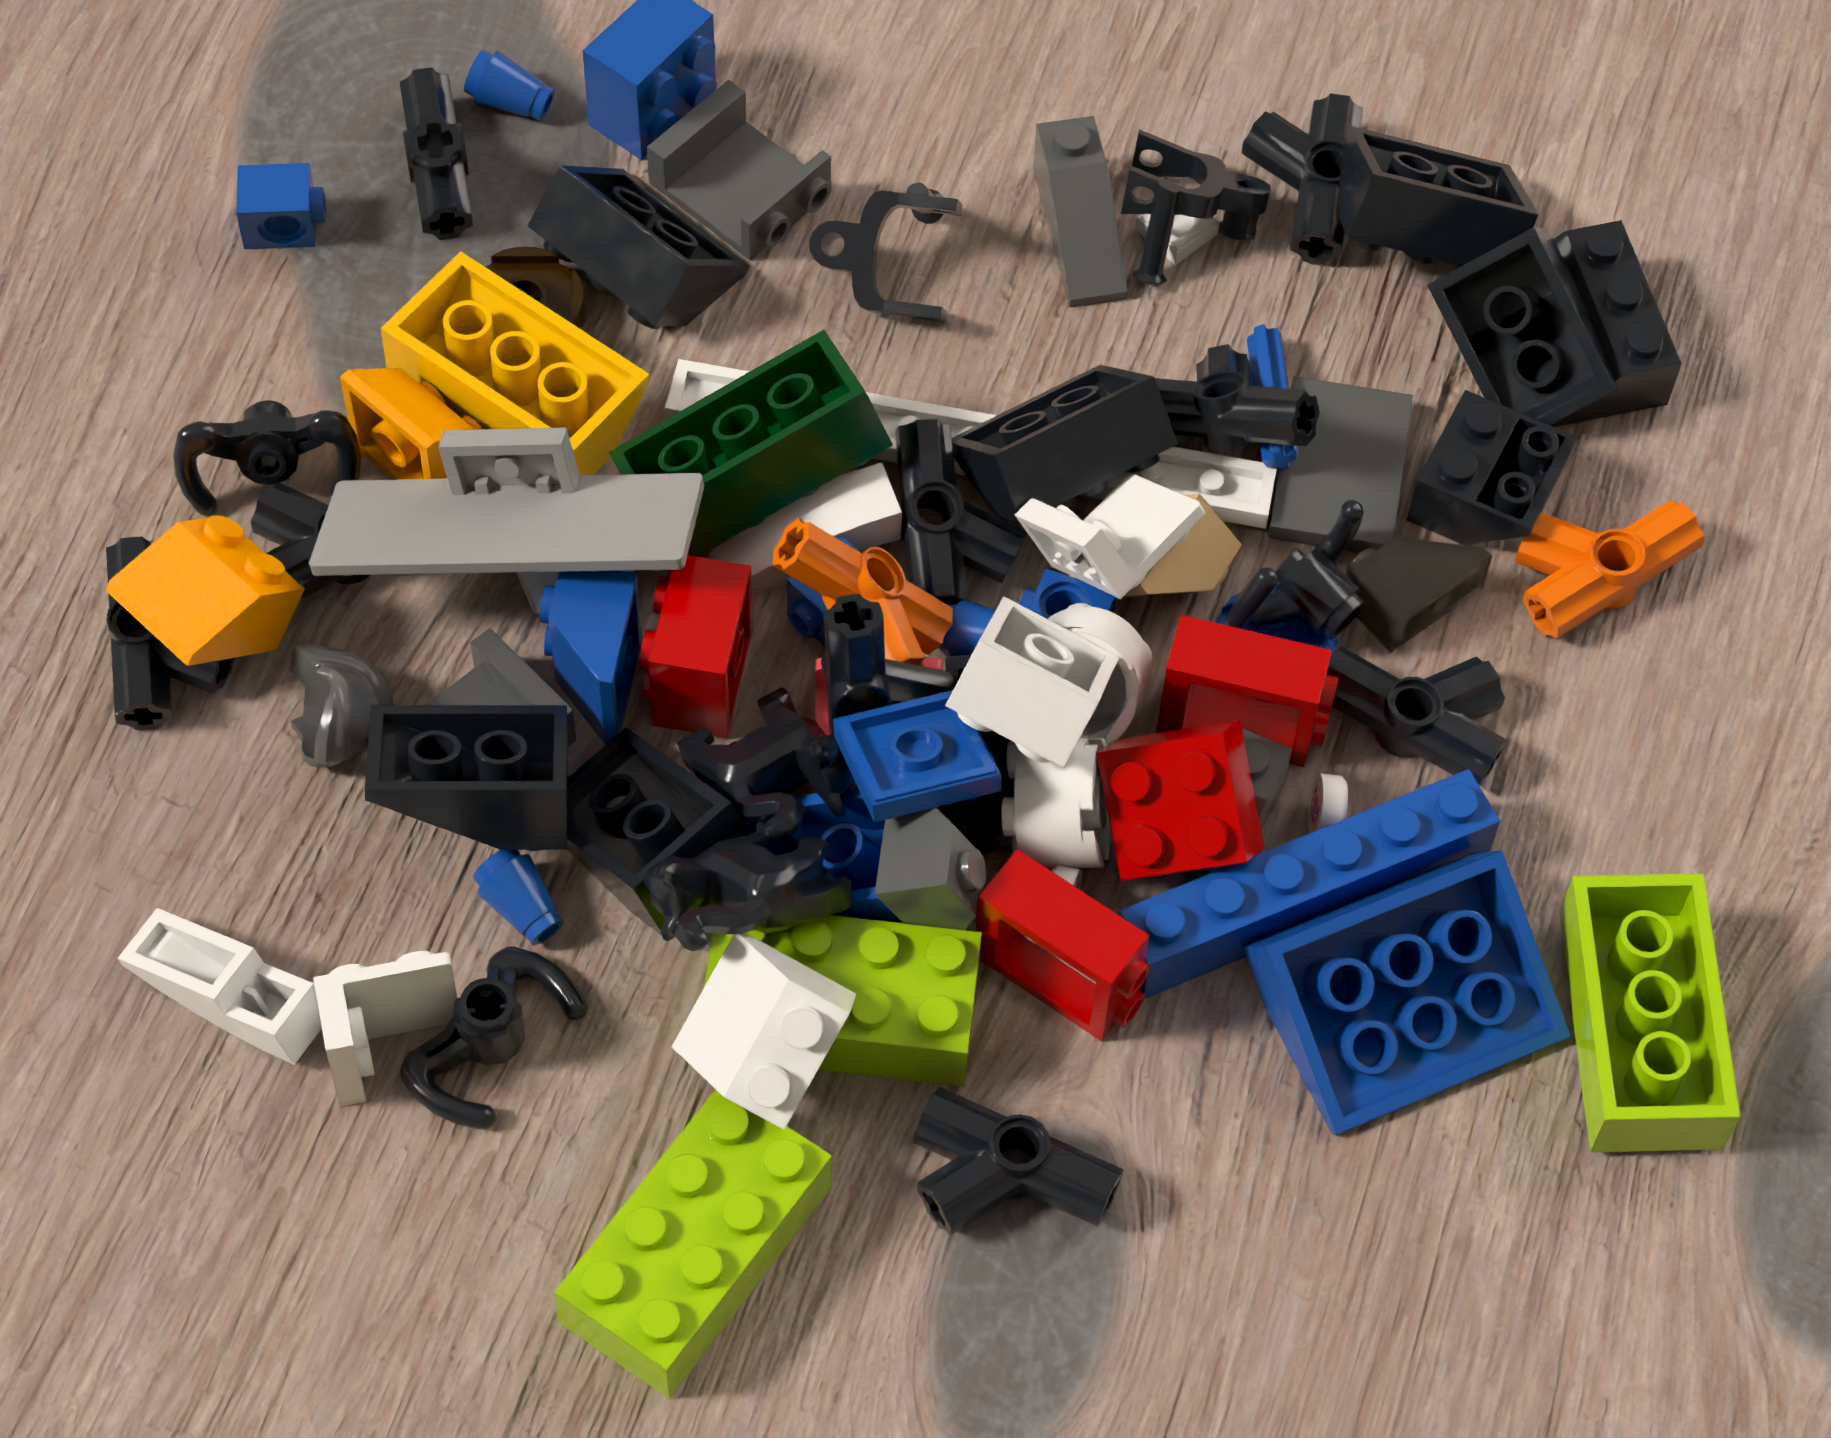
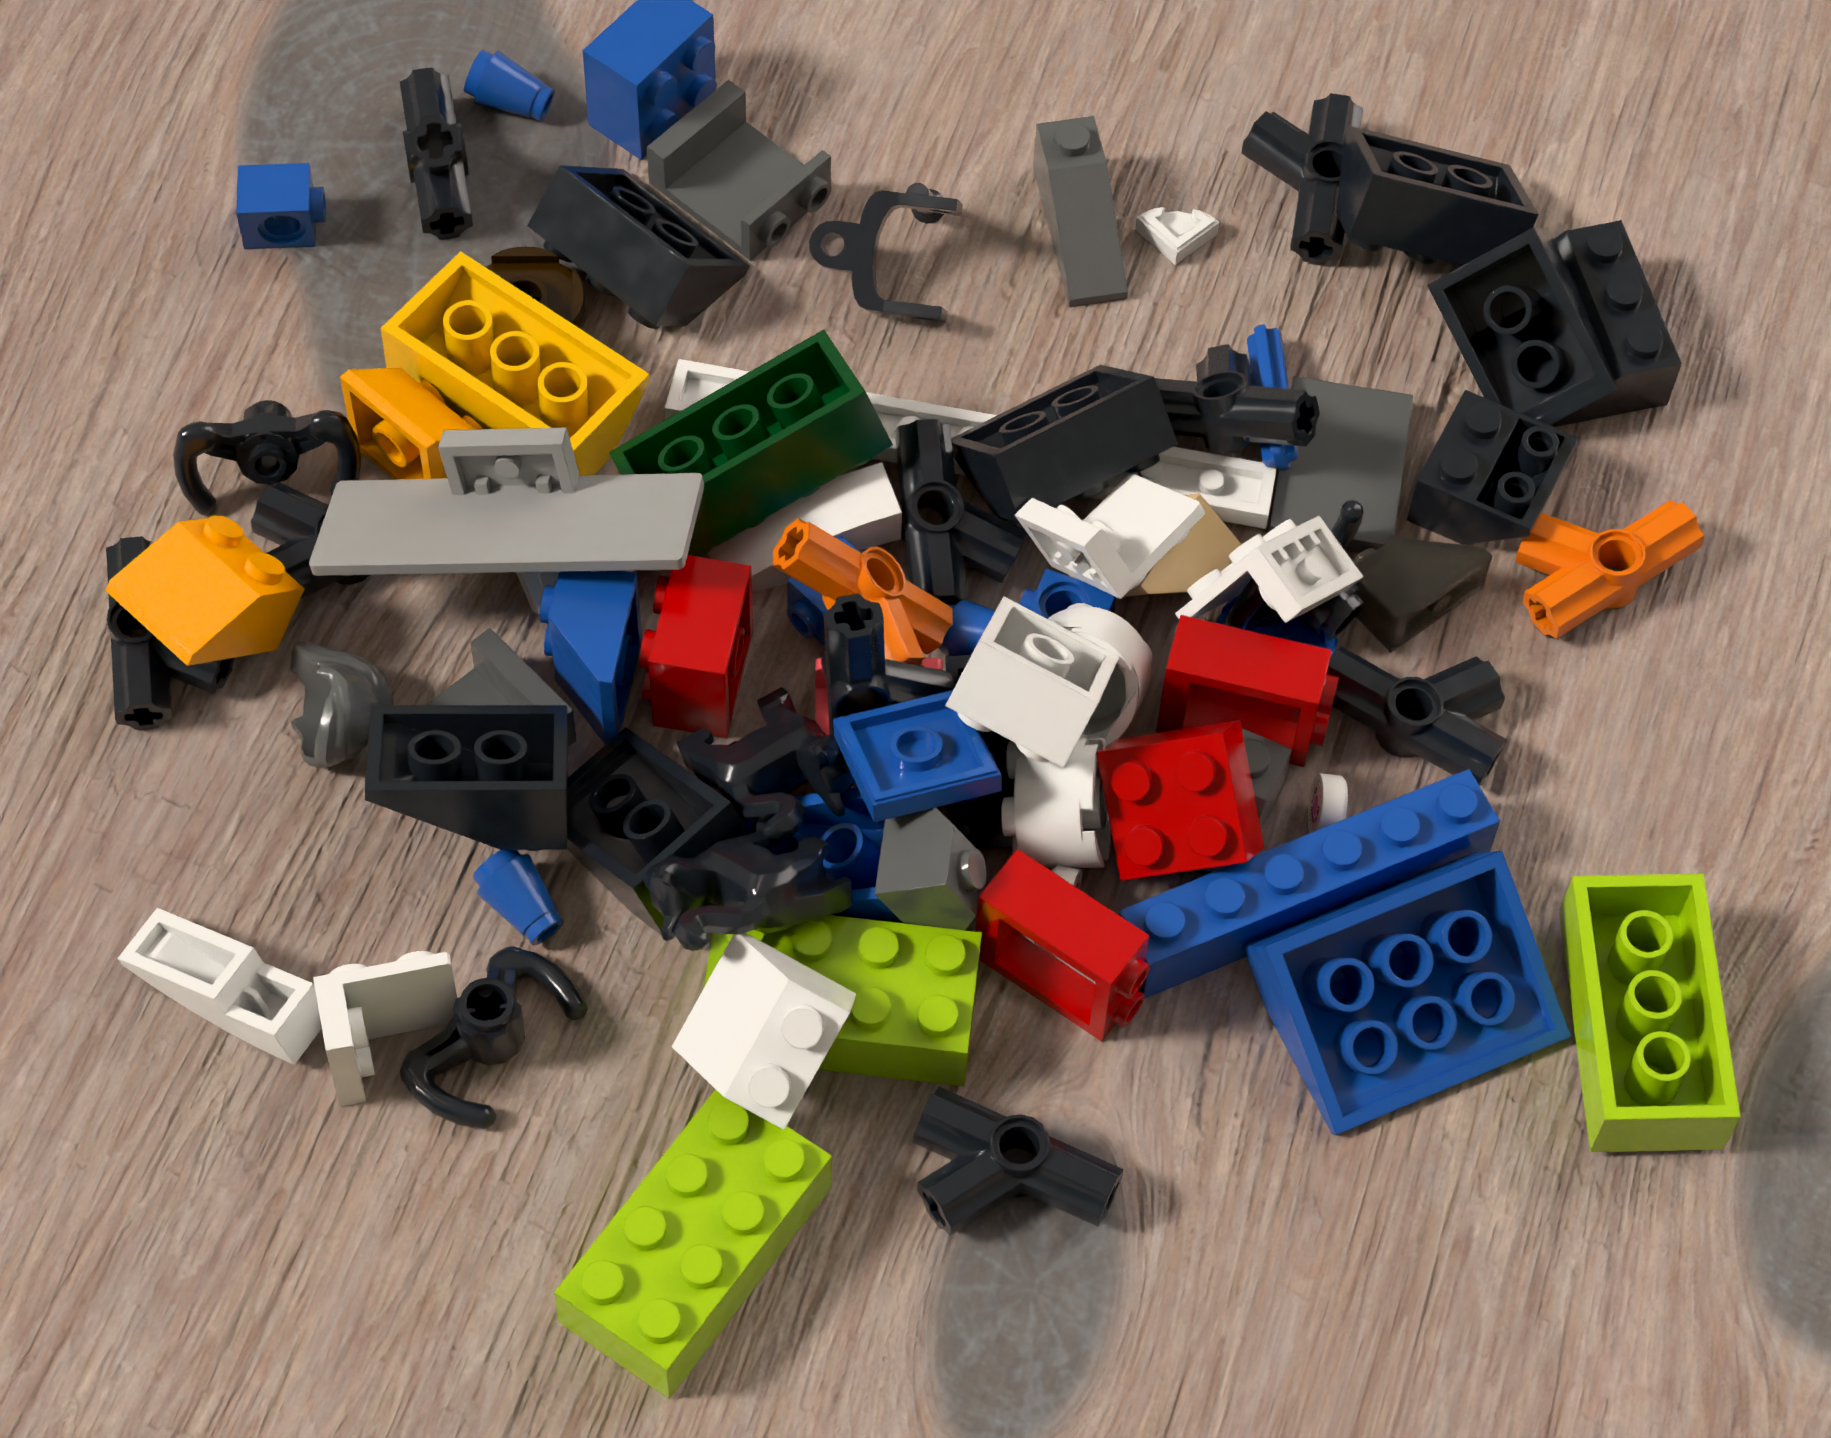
black piece [1120,129,1271,284] -> none
none -> white bracket [1175,516,1363,623]

